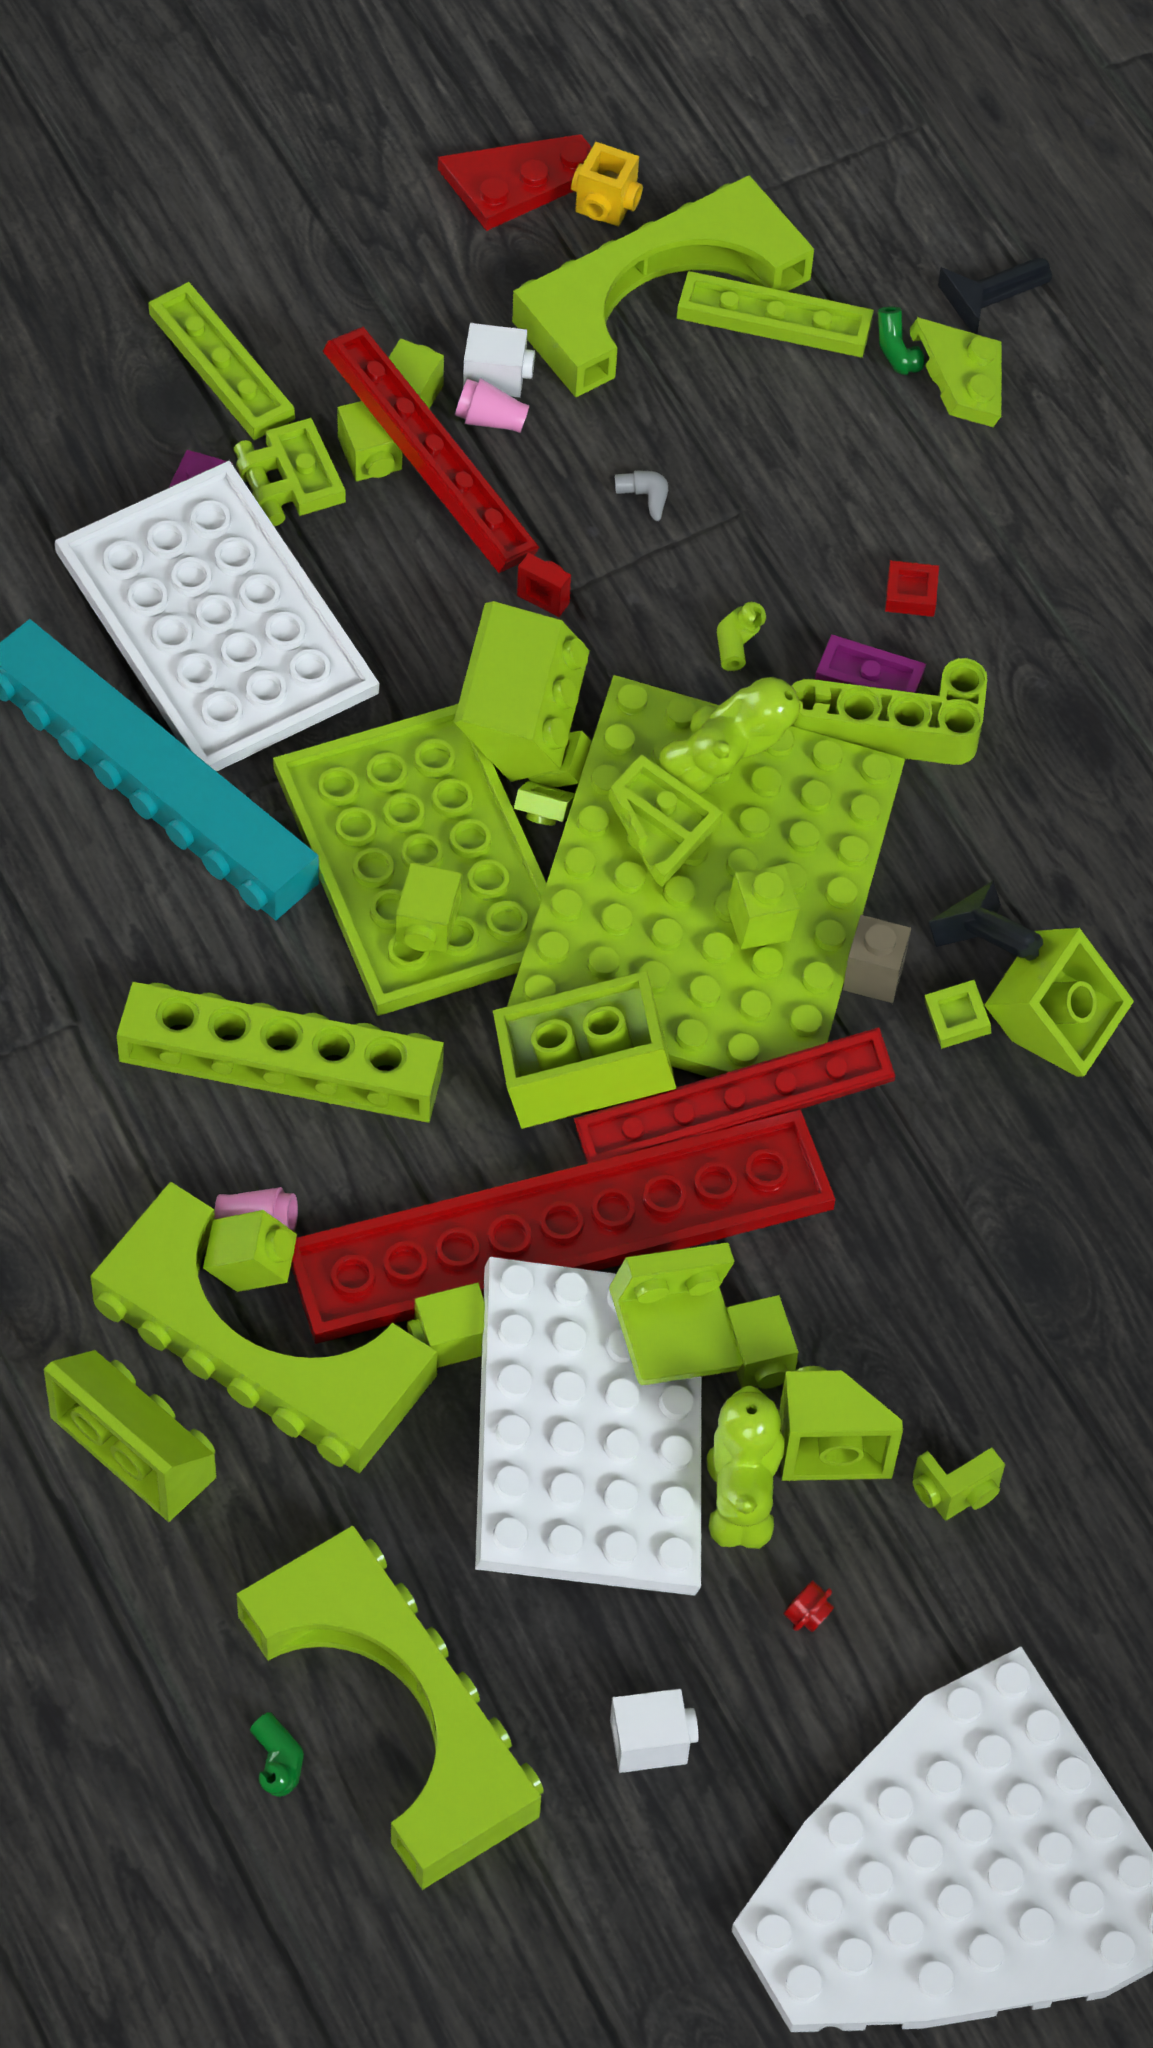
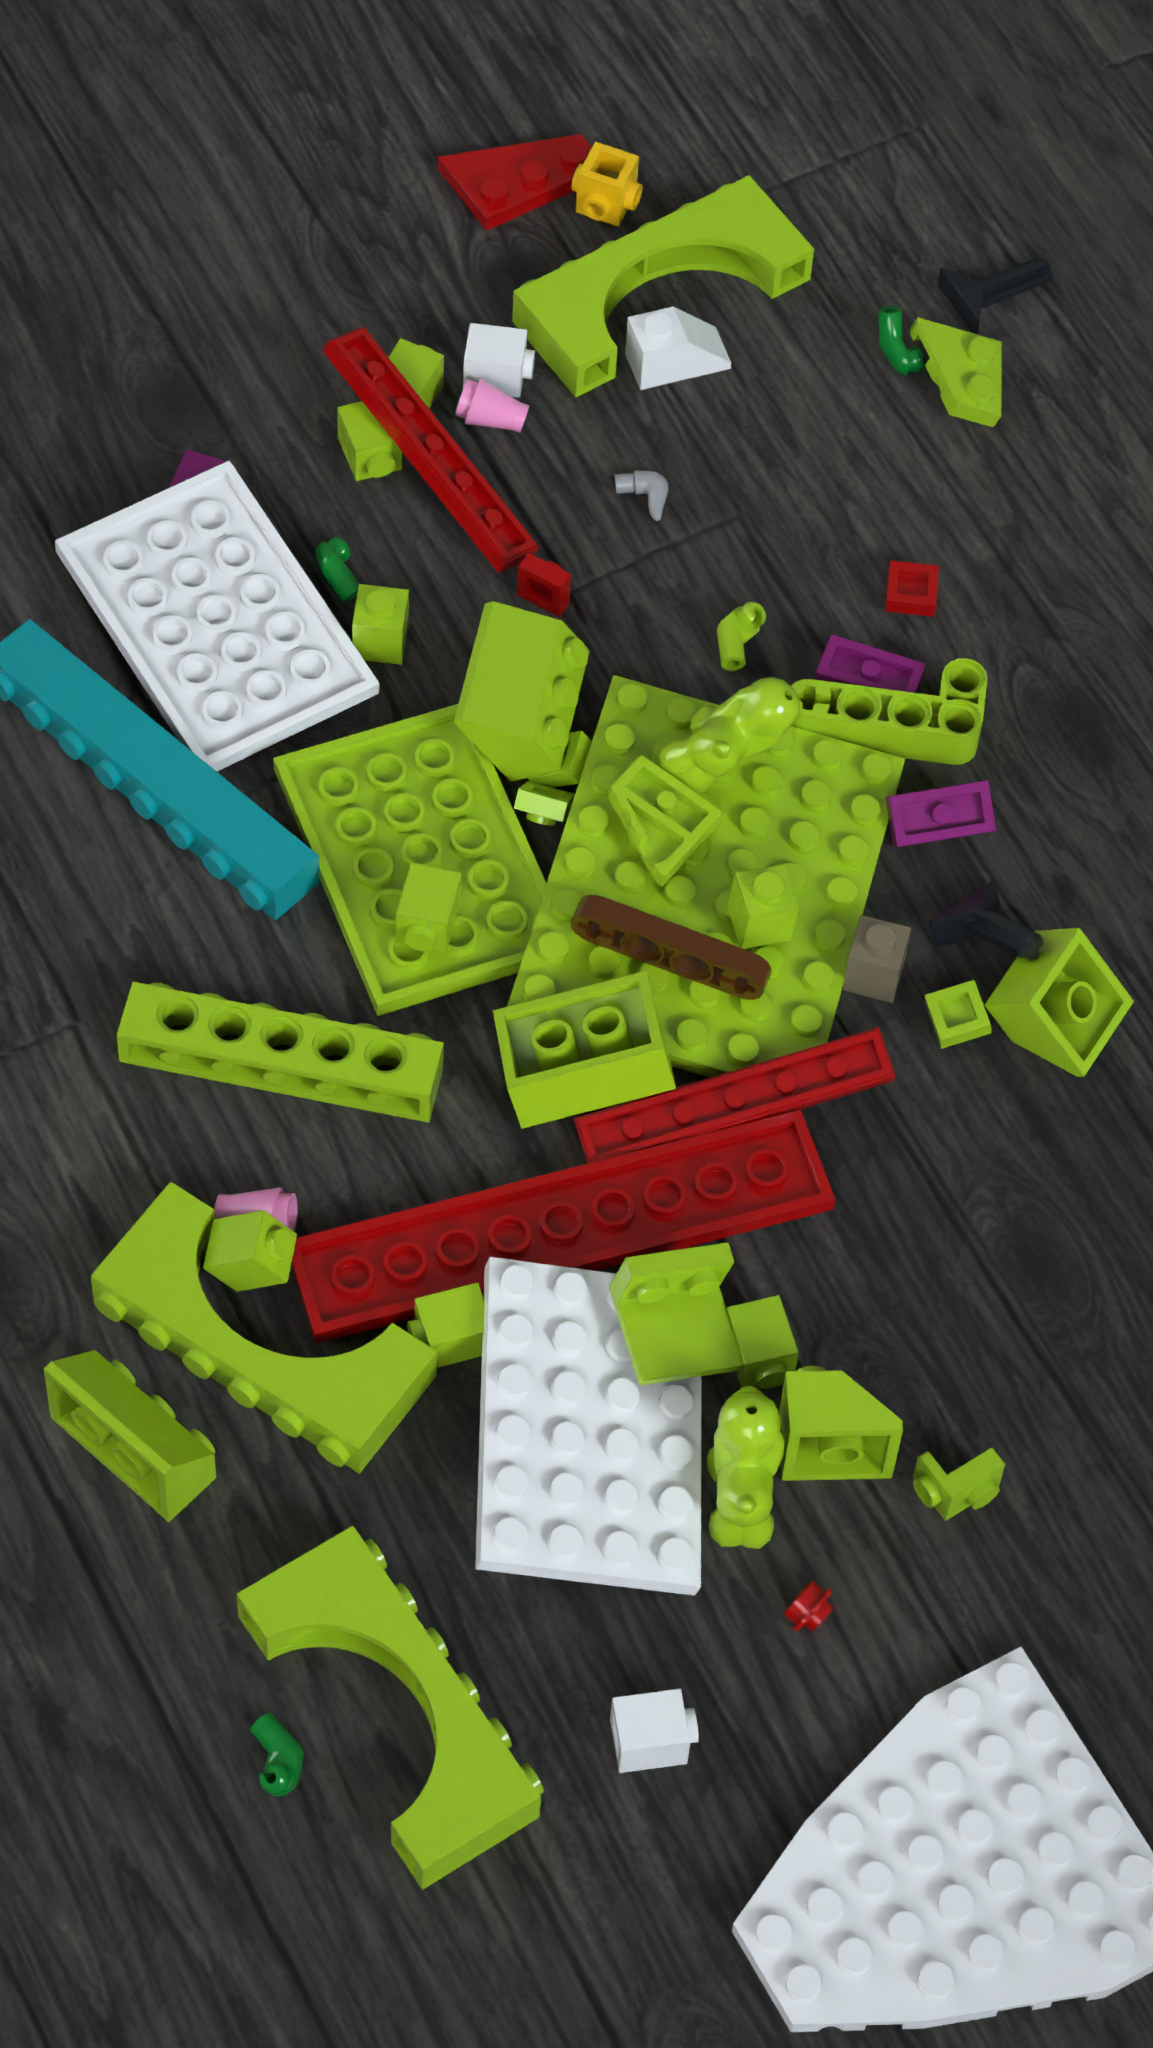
lime plate [149,282,295,441] -> none
lime plate [234,418,346,526] -> none
lime plate [677,271,874,358] -> none
none -> green arm [315,537,360,603]
none -> lime brick [352,584,409,665]
none -> reddish brown beam [570,895,772,1000]
none -> white slope [625,307,731,390]
none -> magenta plate [885,780,996,847]

